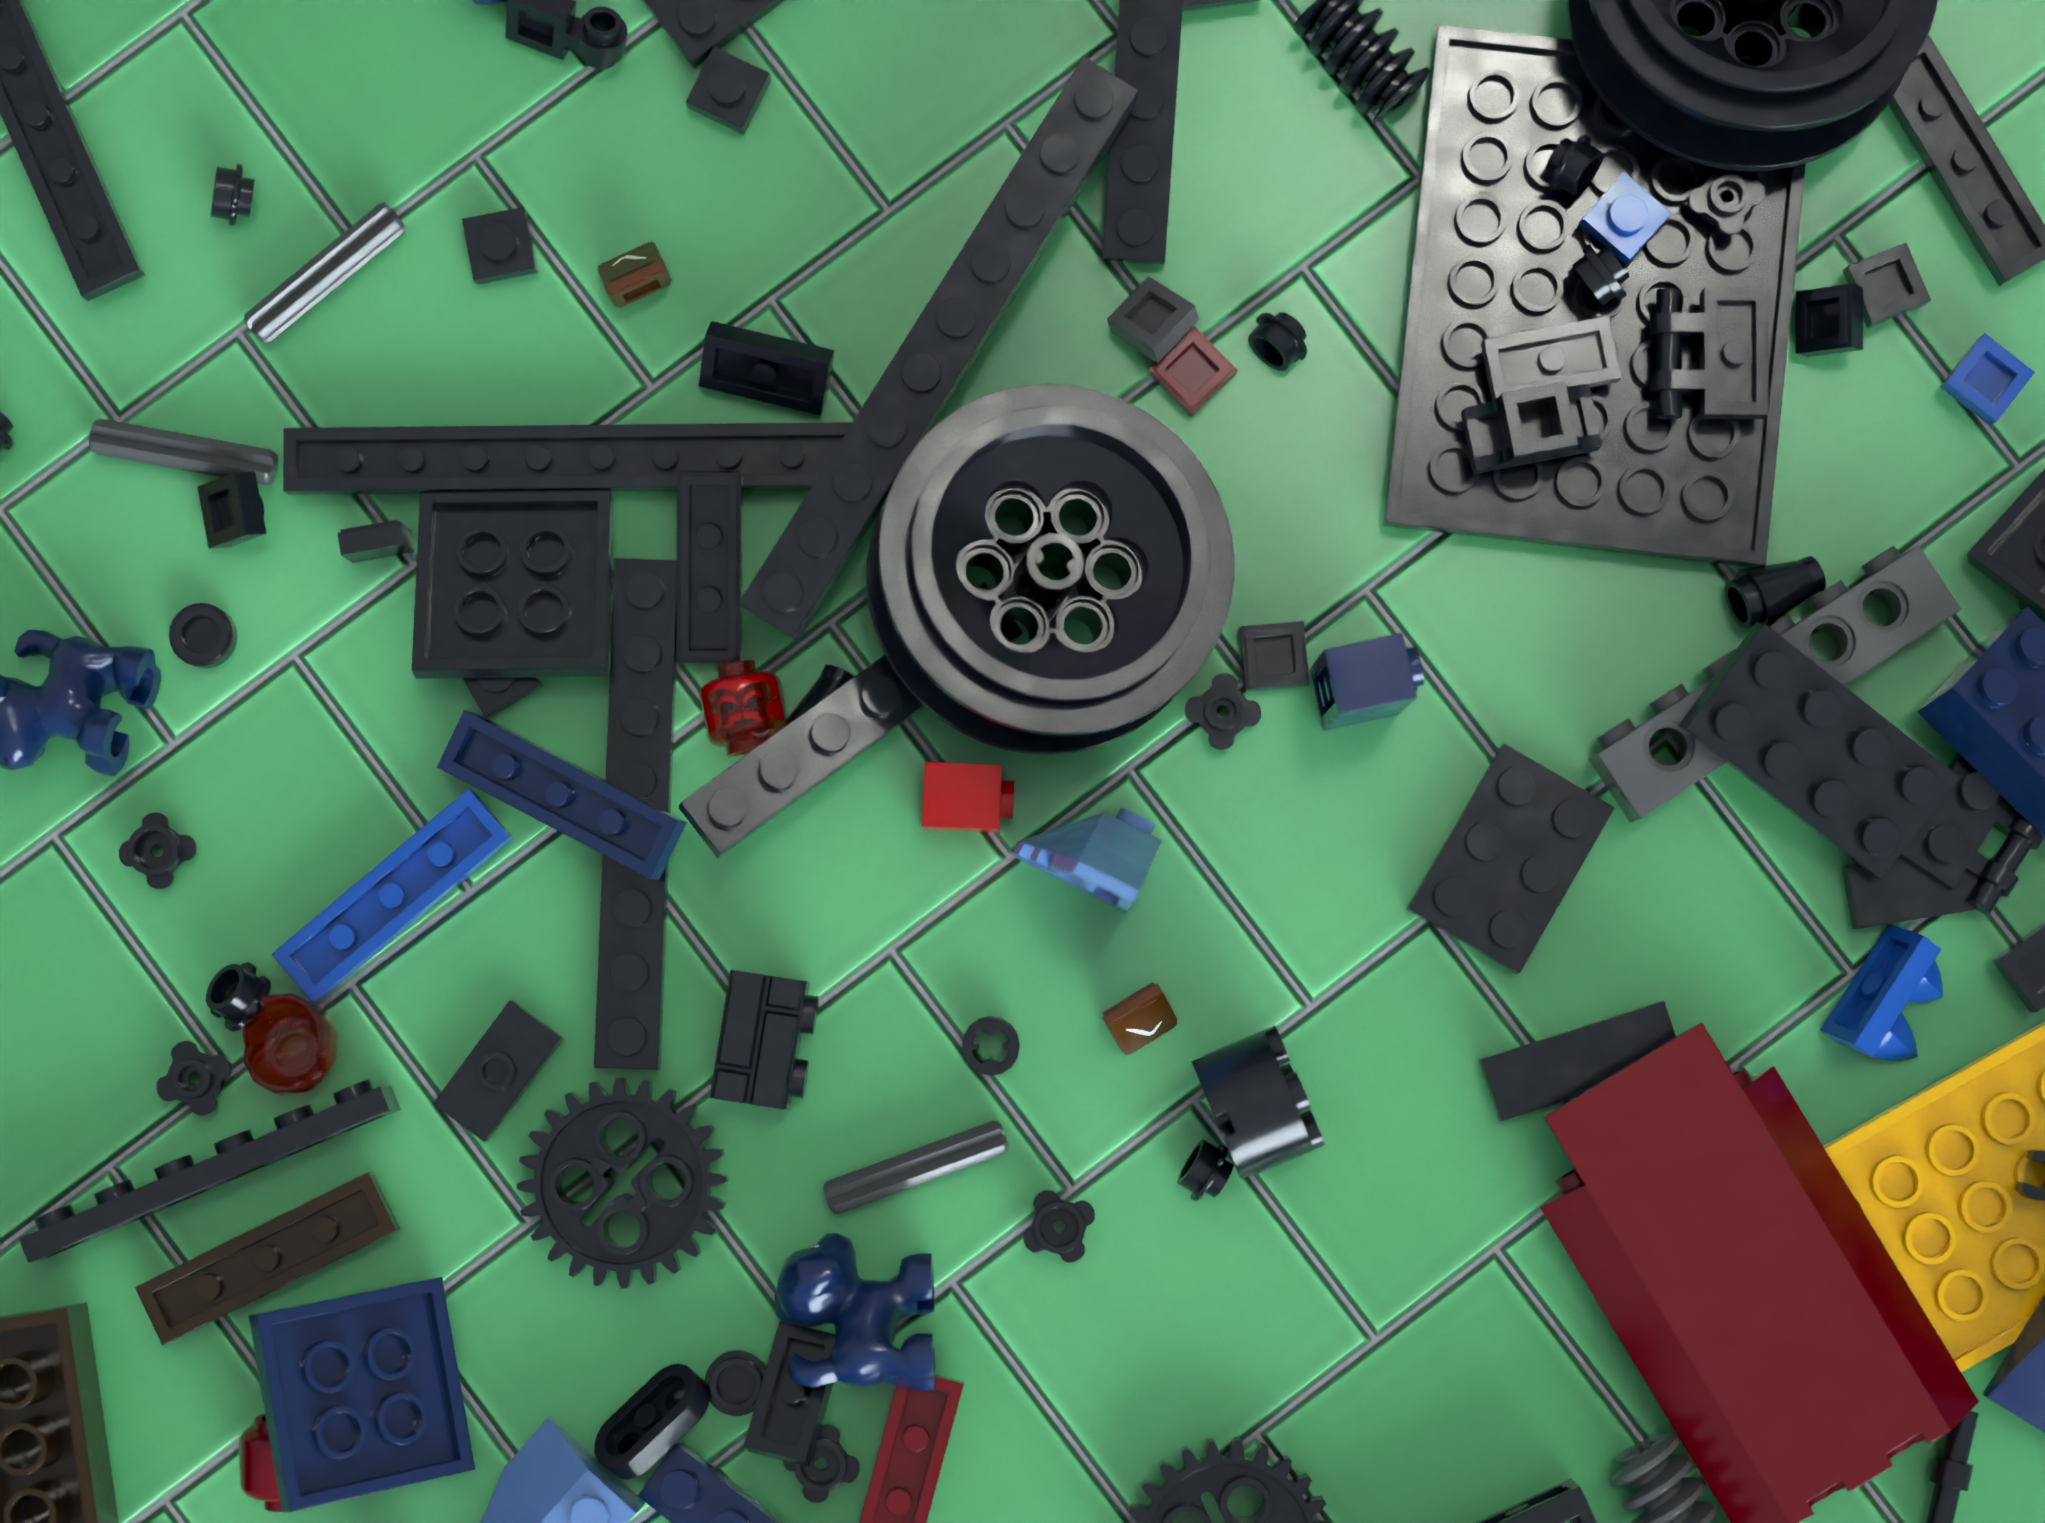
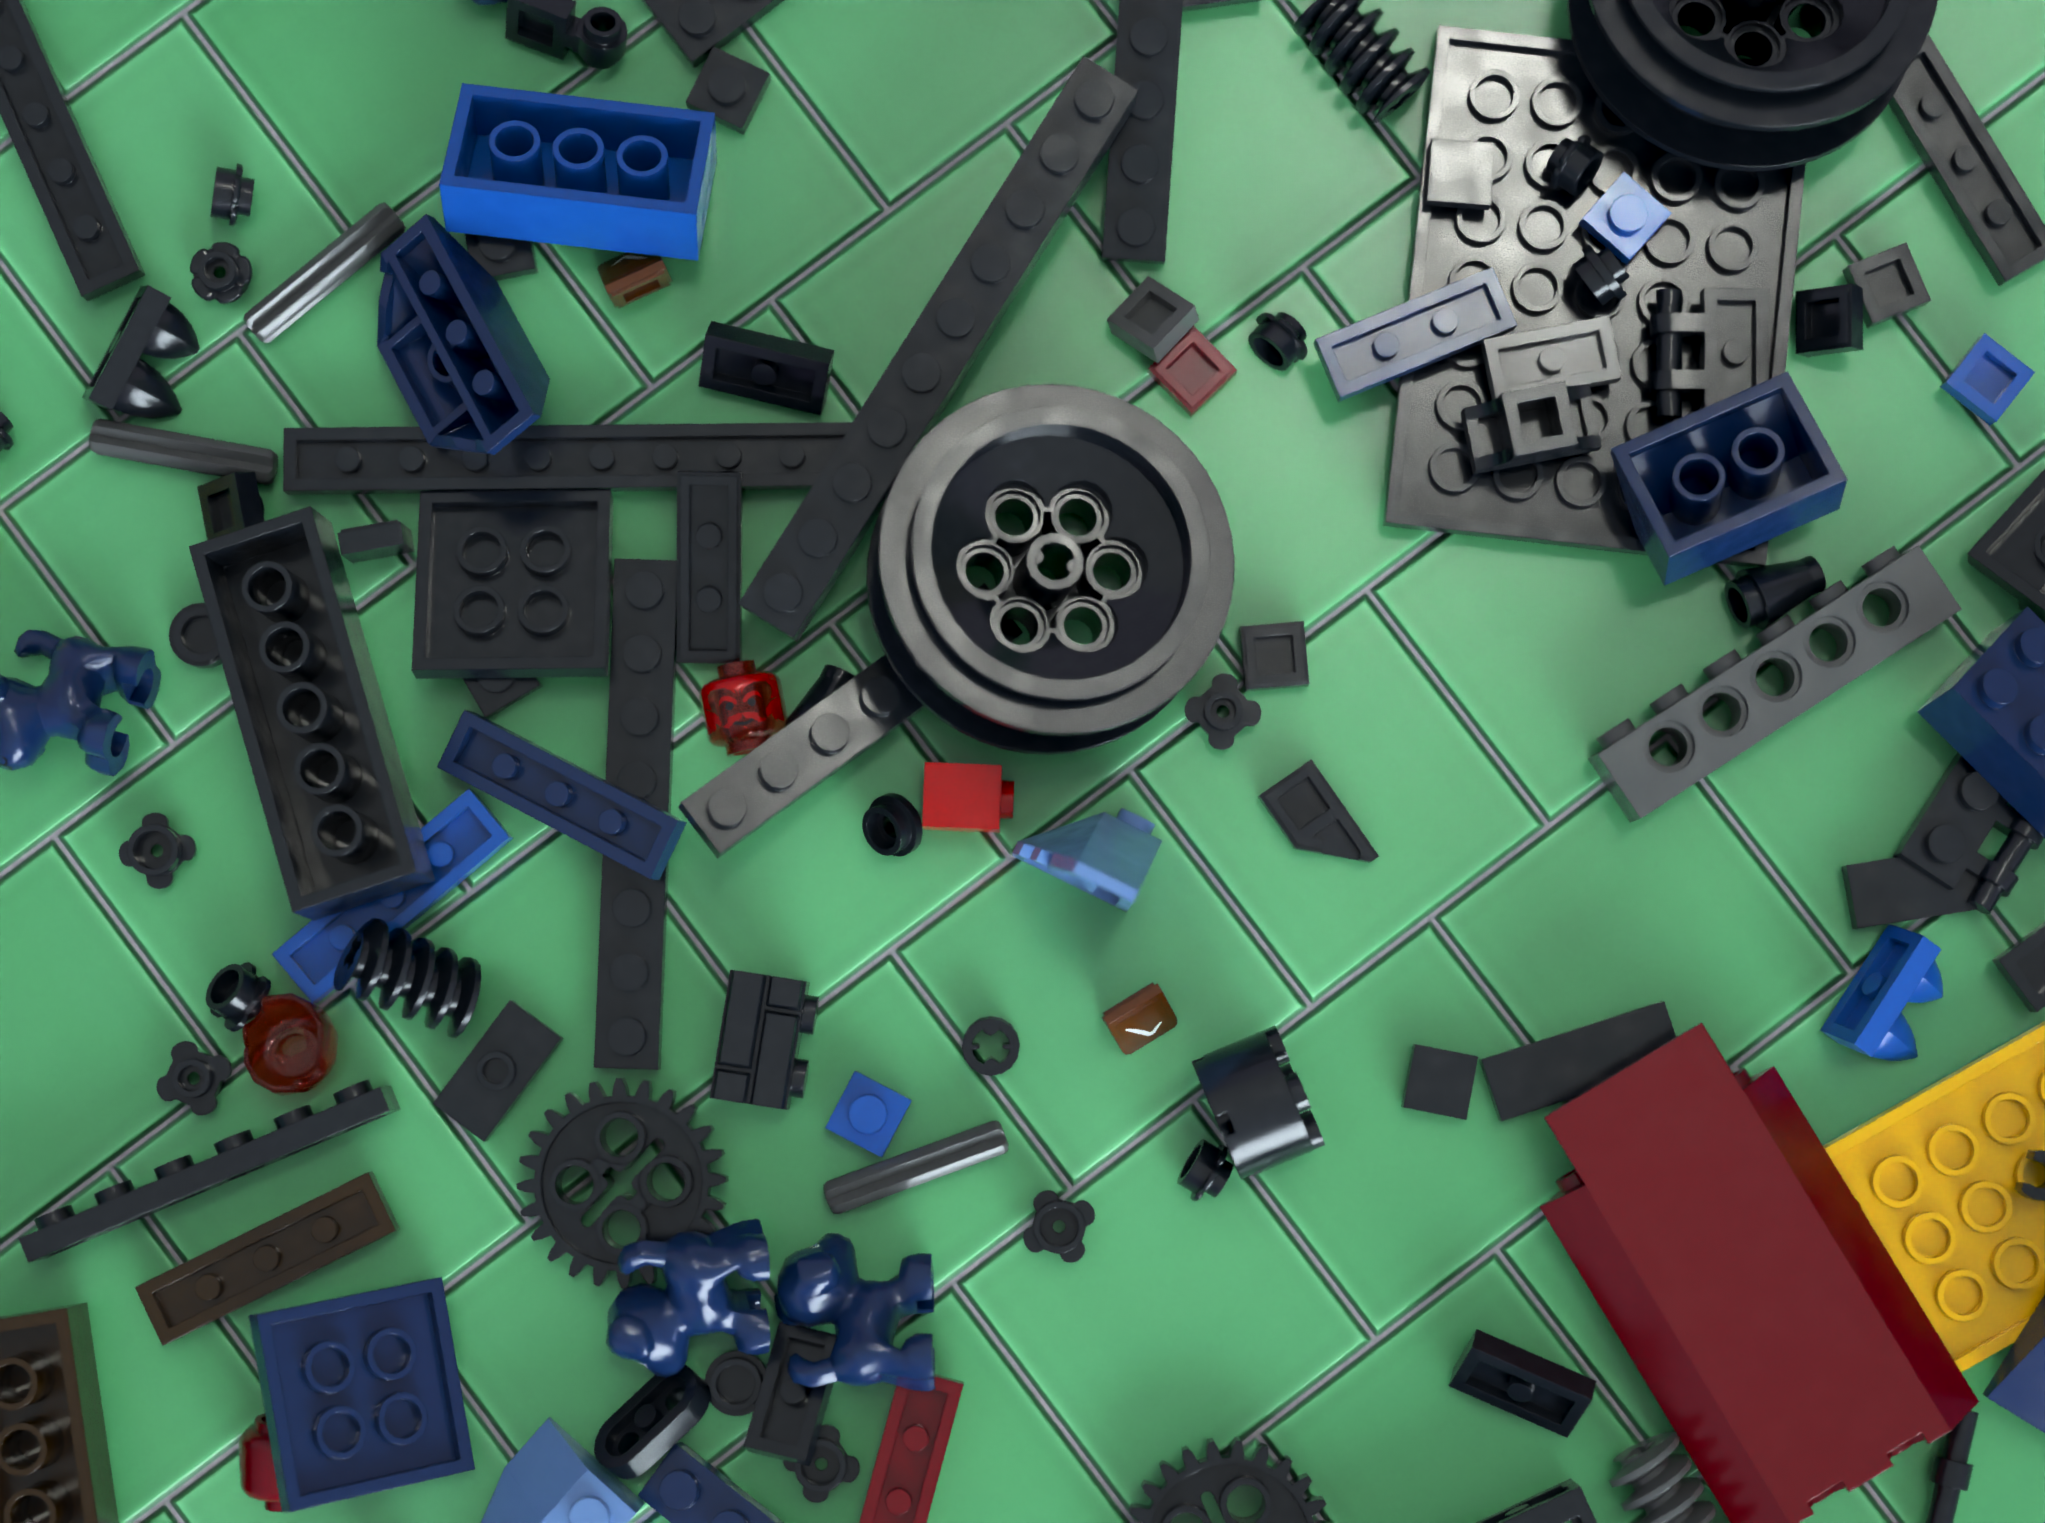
dark blue brick [1310,633,1424,731] -> none
black plate [1406,744,1615,974] -> none
black plate [1679,622,1960,880] -> none
plate [1688,167,1765,235] -> none
none -> black tile [82,285,200,419]
none -> black brick [189,506,435,920]
none -> black plate [190,242,252,304]
none -> black piece [333,918,482,1038]
none -> dark blue wedge [377,214,550,455]
none -> blue brick [439,83,717,261]
none -> dark blue animal [606,1218,771,1377]
none -> blue plate [825,1071,912,1158]
none -> black plate [862,793,923,857]
none -> black tile [1258,759,1379,863]
none -> plate [1314,267,1517,402]
none -> black tile [1401,1044,1478,1120]
none -> tile [1425,138,1495,210]
none -> black plate [1449,1329,1596,1438]
none -> dark blue slope [1610,371,1847,586]

